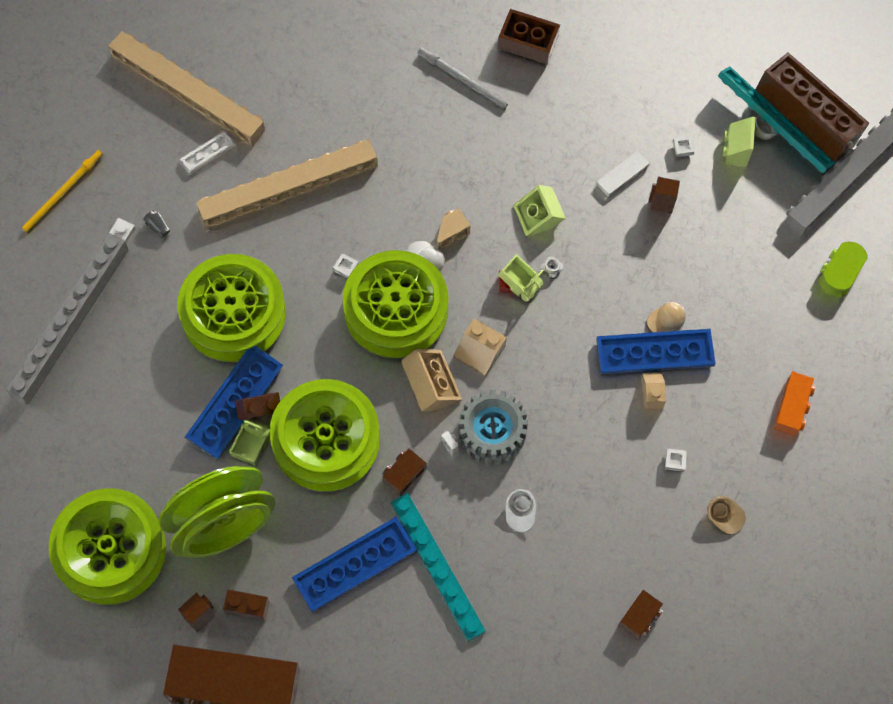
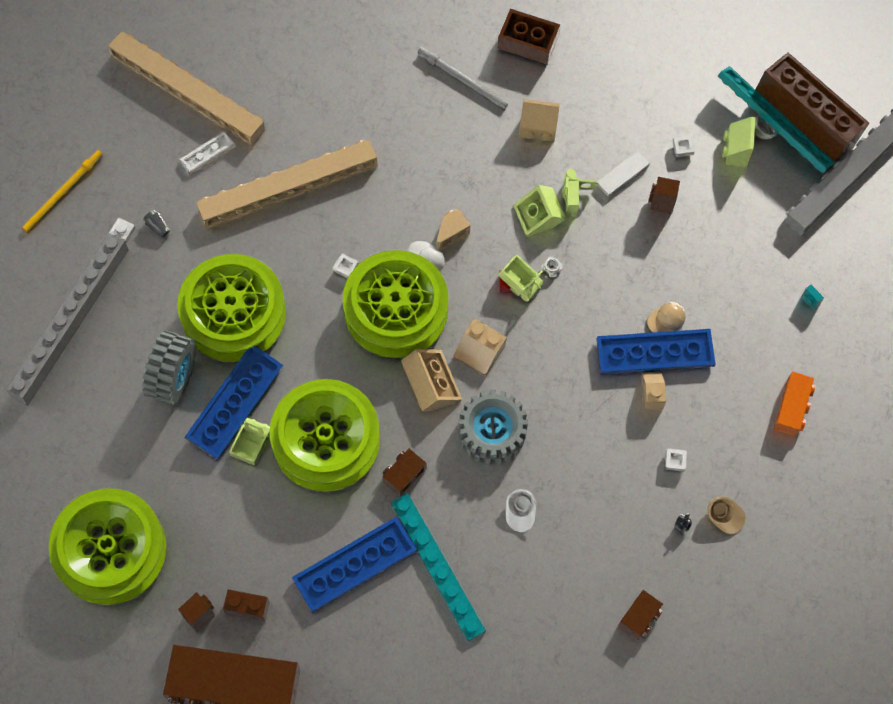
lime wheel [158,466,276,558] -> none
reddish brown brick [234,392,280,420] -> none
white plate [441,431,460,456] -> none
lime brick [819,241,868,297] -> none
none -> light grey wheel [142,330,197,405]
none -> tan slope [519,99,560,141]
none -> yellowish green piece [563,169,596,216]
none -> black plate [674,513,692,535]
none -> teal plate [802,284,824,309]

